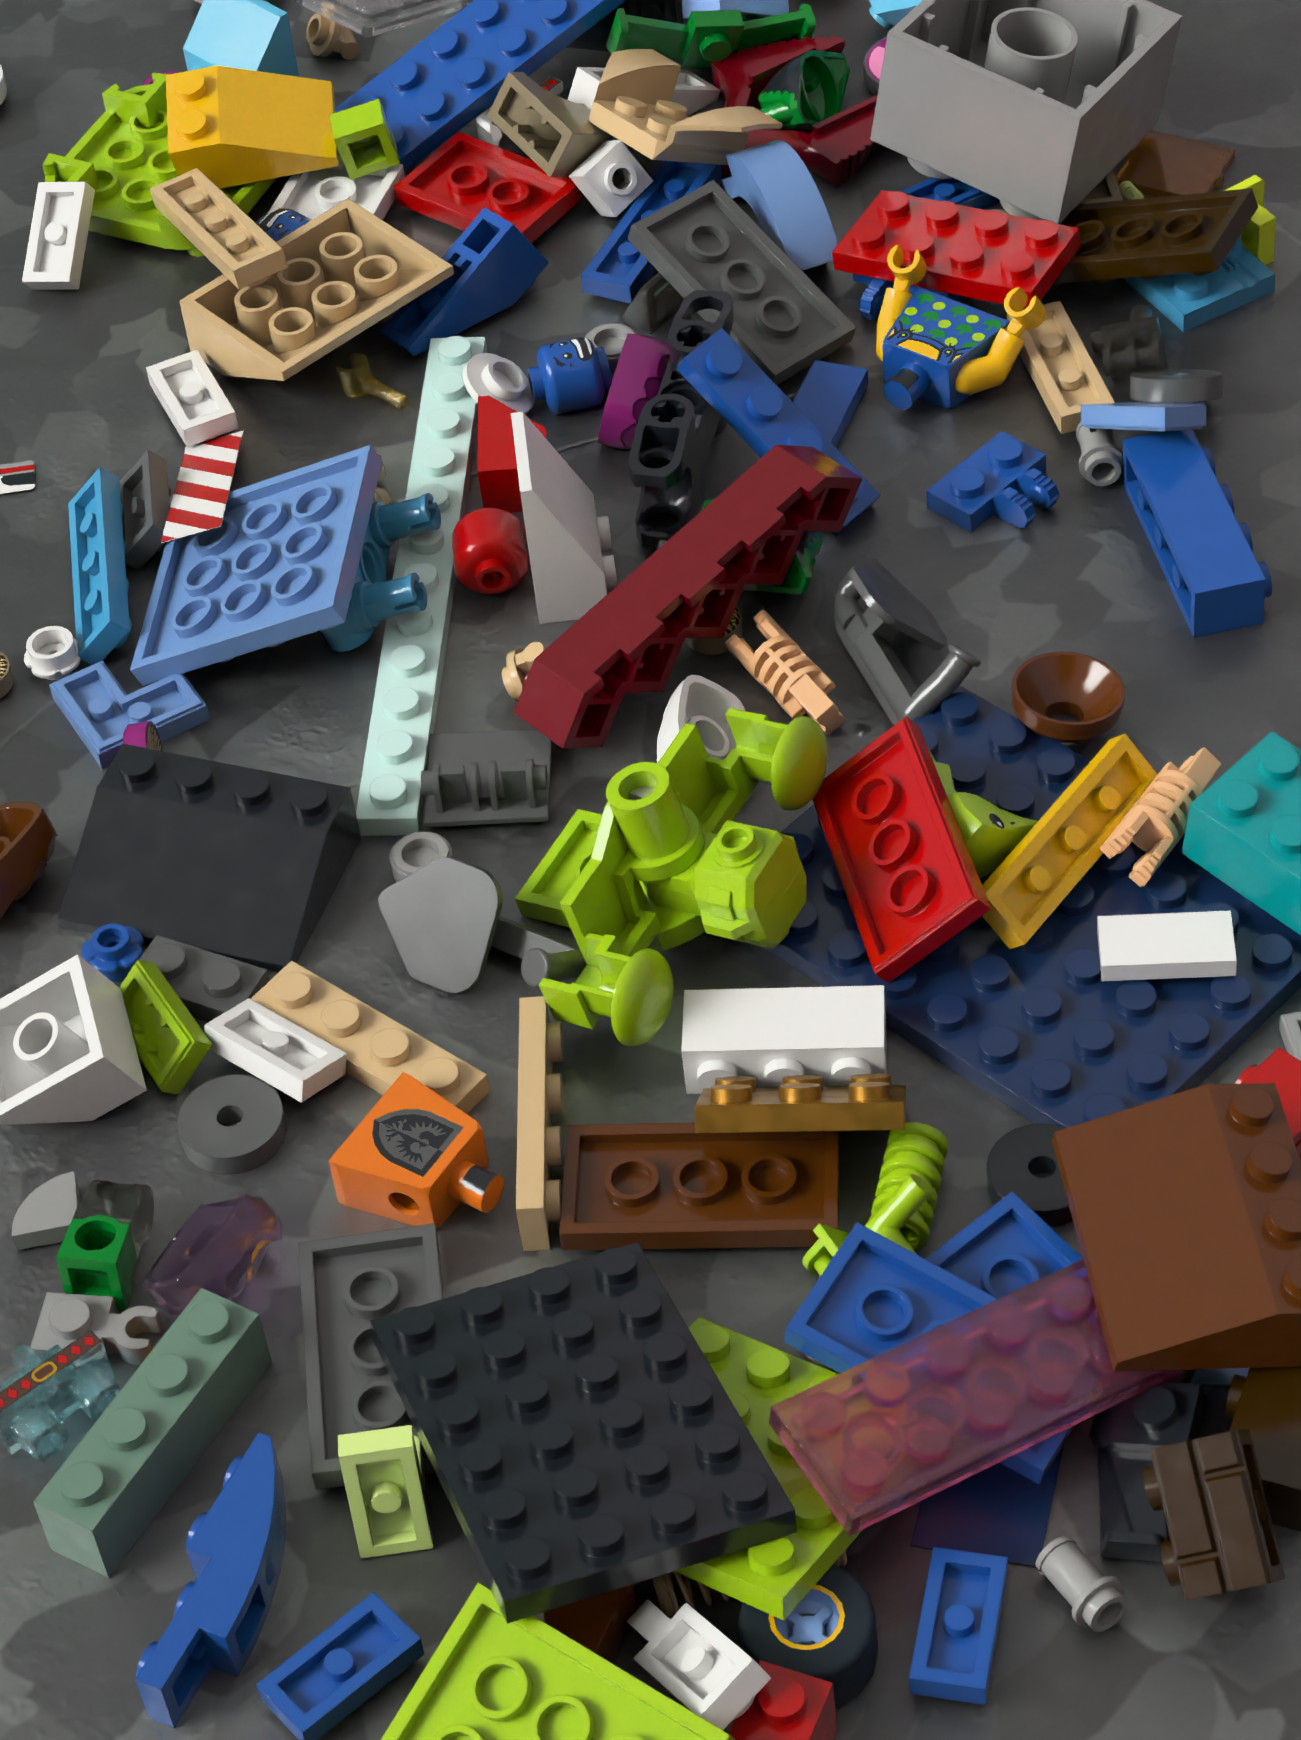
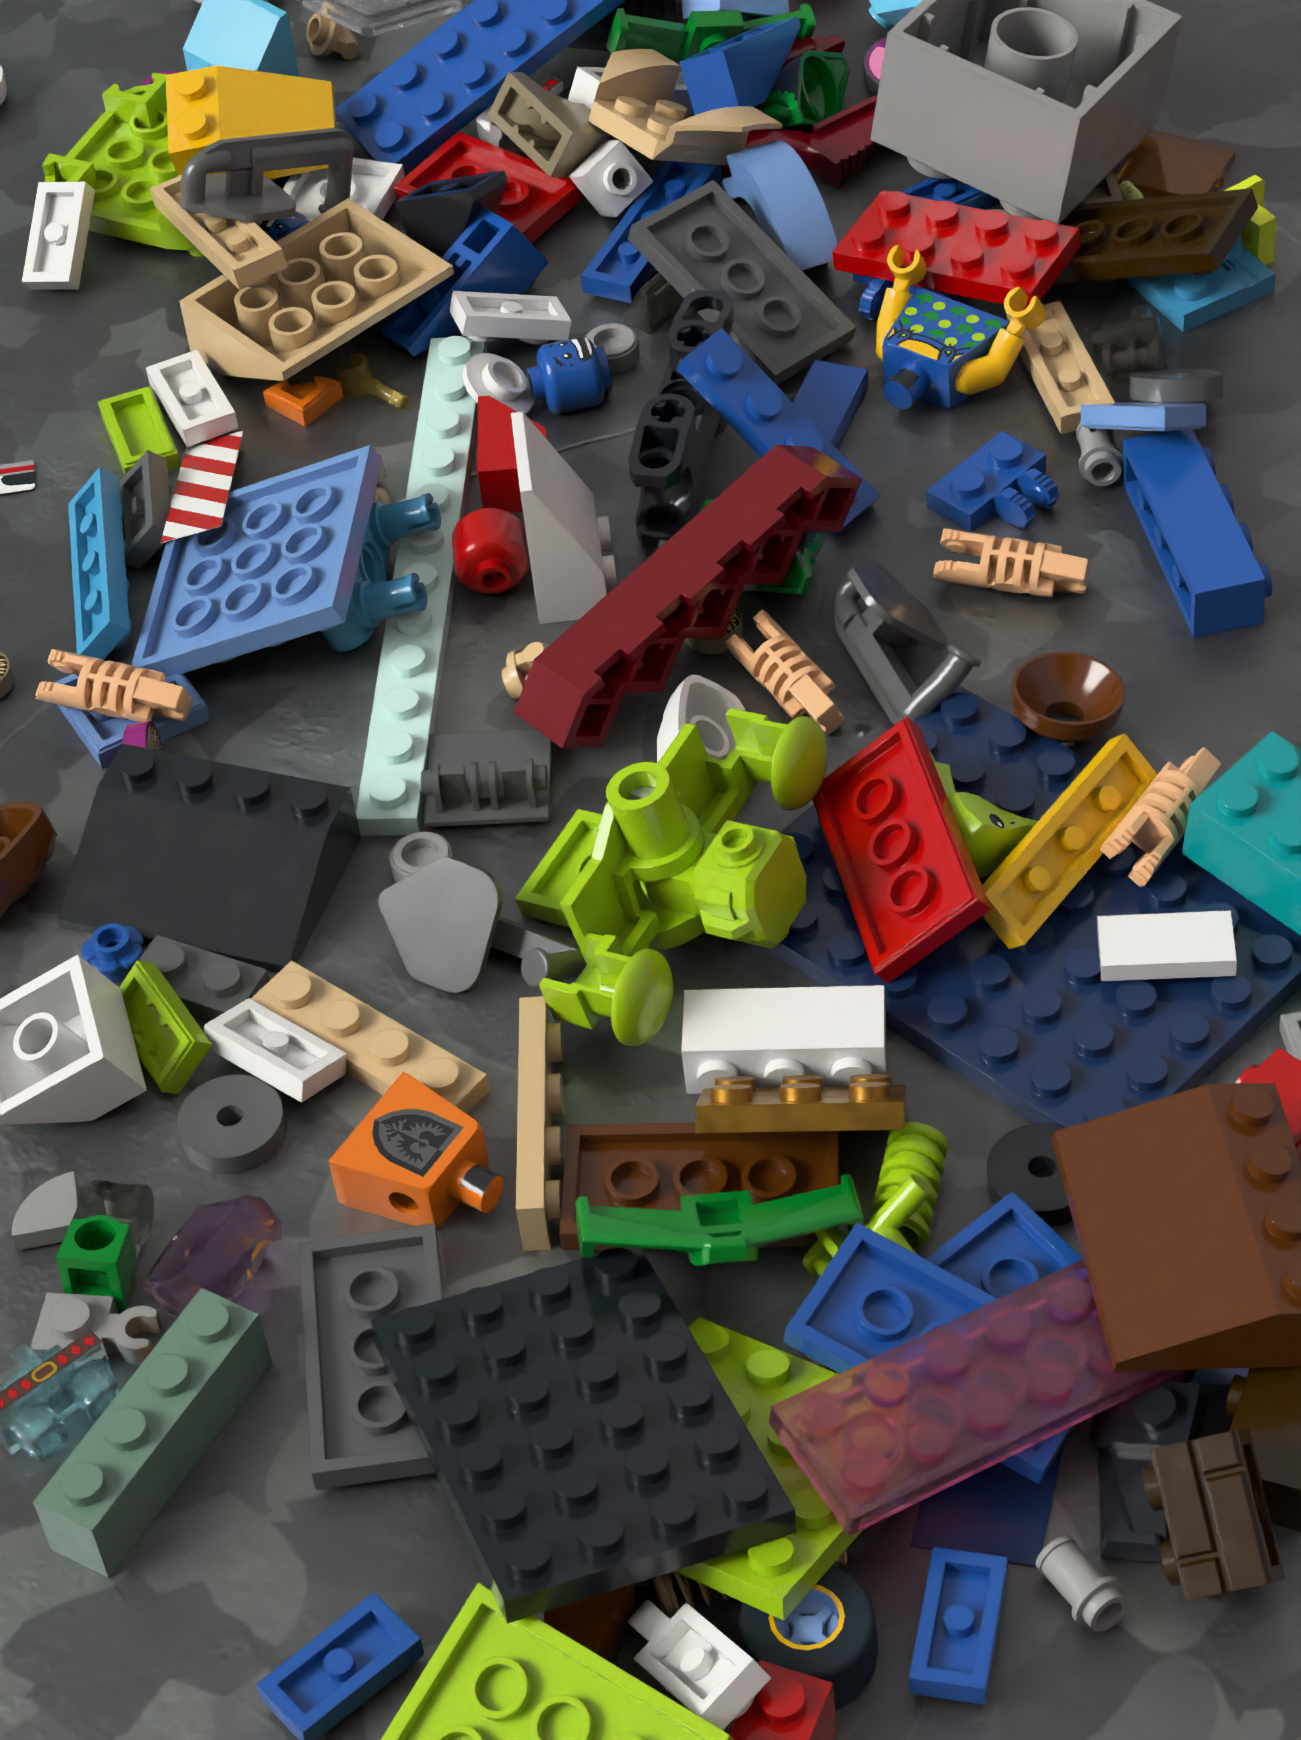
white plate [24,626,81,680] -> none
blue slope [135,1432,286,1728] -> none
lime plate [329,99,400,180] -> none
yellowish green slope [338,1425,433,1559] -> none
magenta piece [597,333,670,450] -> none
none -> light nougat hinge [35,649,193,722]
none -> lime tile [98,386,181,475]
none -> dark grey piece [180,128,354,222]
none -> orange tile [263,376,343,427]
none -> black slope [395,170,508,258]
none -> white plate [449,291,572,345]
none -> green plate [575,1174,864,1266]
none -> blue slope [679,17,801,115]
none -> light nougat hinge [932,528,1090,598]

